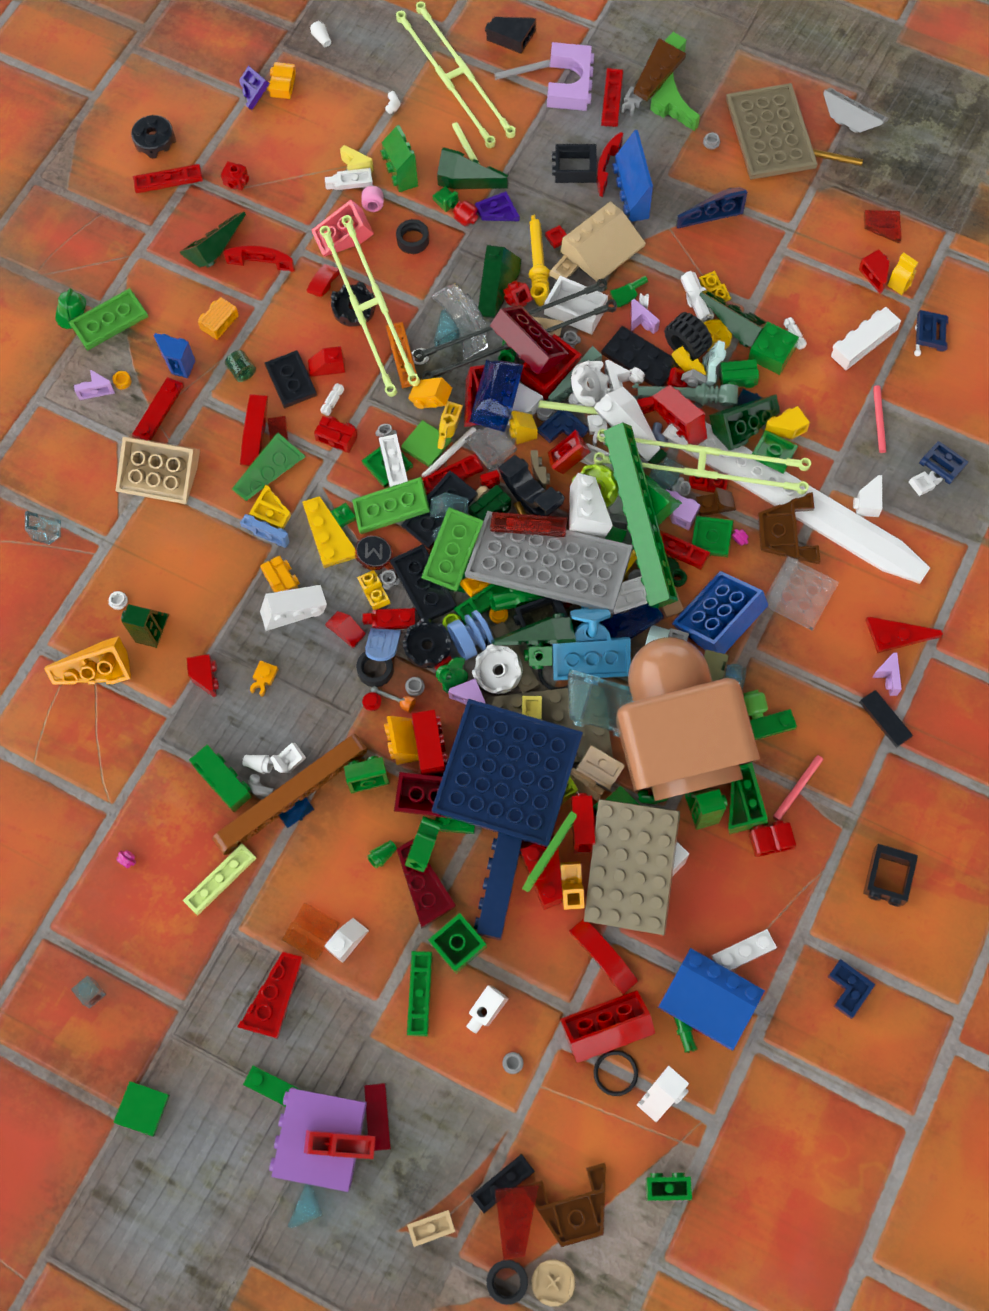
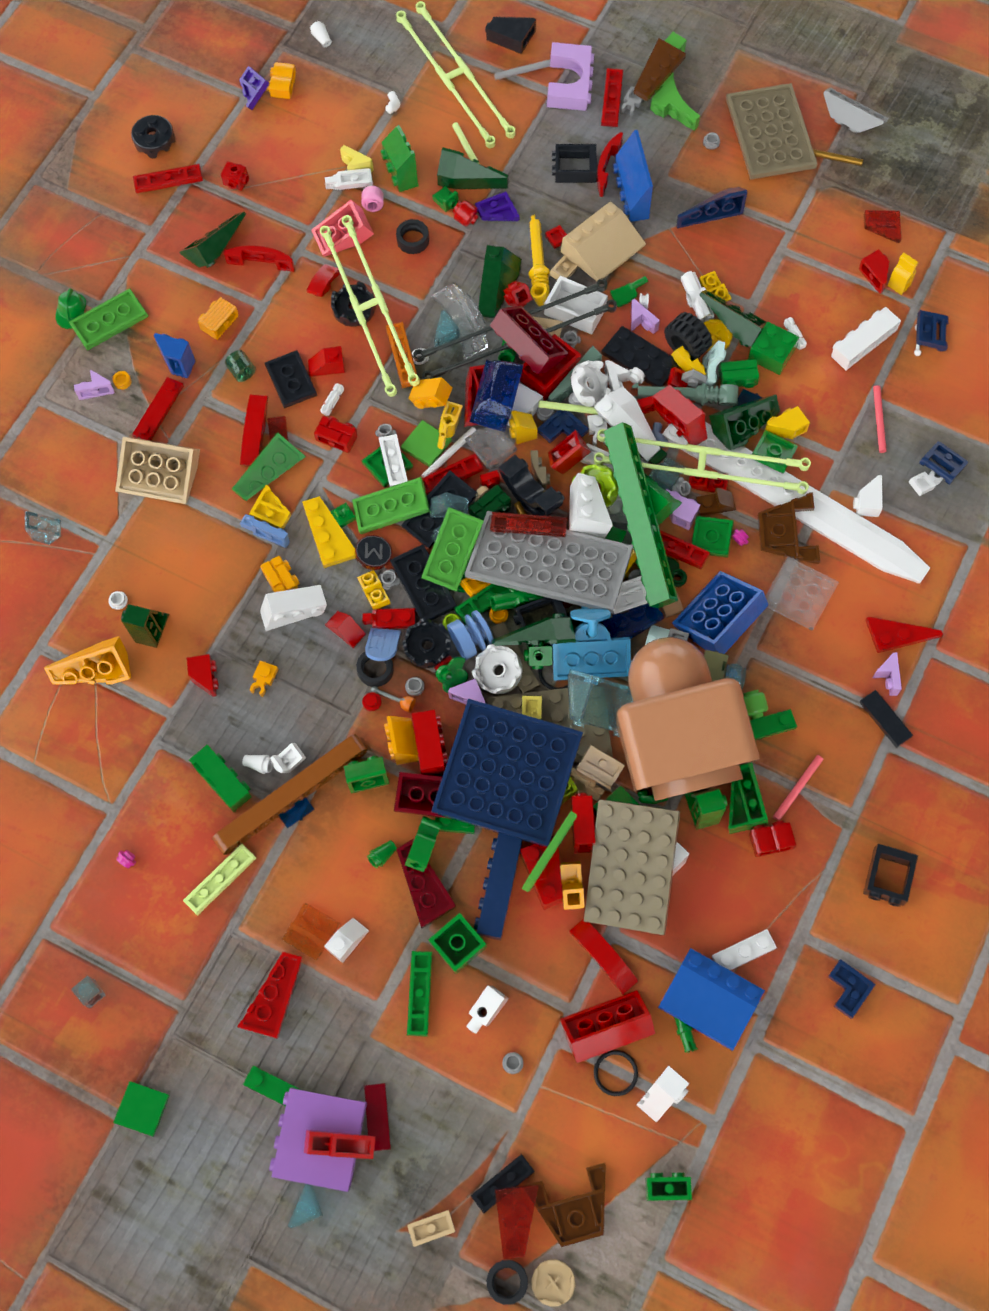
light grey arm [248,774,273,797] -> none

